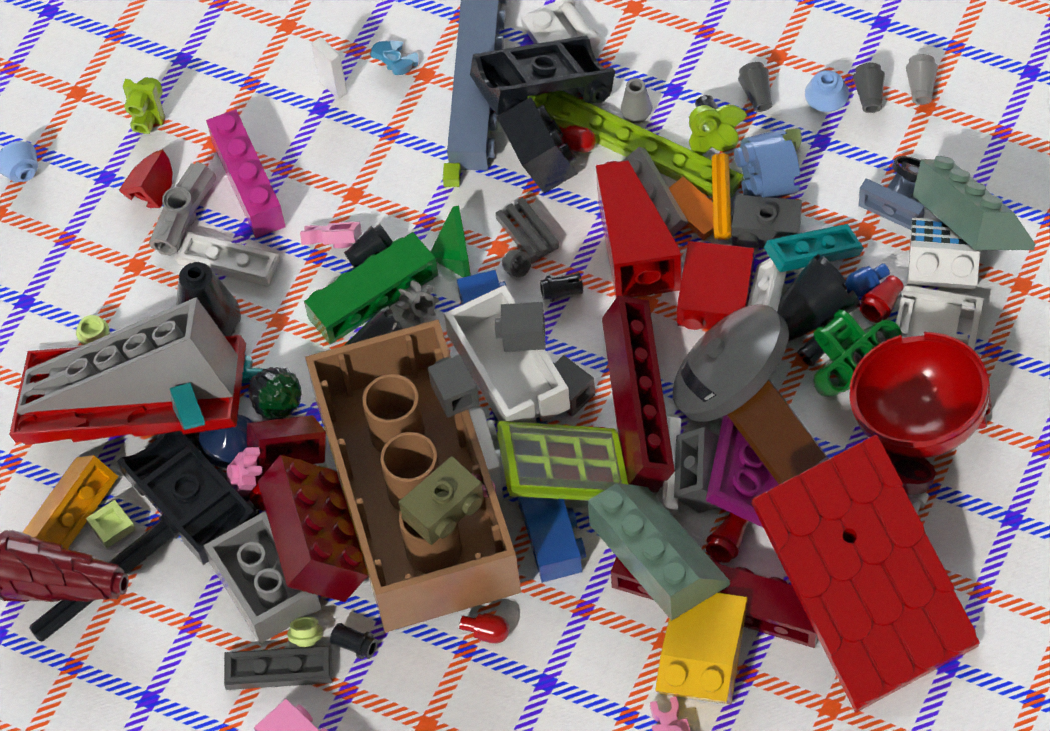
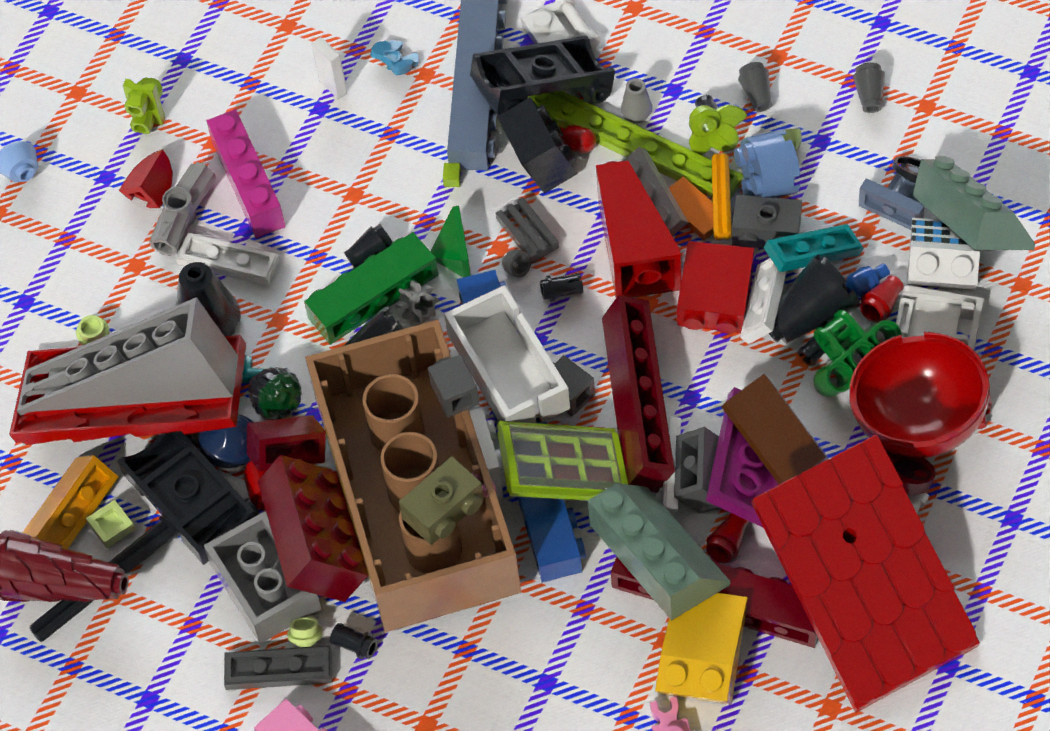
teal piece [169,383,205,430] -> none
bright pink plate [226,447,262,497] -> none
bright pink plate [300,222,362,248] -> none
red cylinder [459,613,510,644] -> none
dark grey brick [495,302,546,352] -> none
dark grey dish [673,304,789,422] -> none
light blue cone [805,70,849,112] -> none
light grey cone [906,54,938,105] -> none

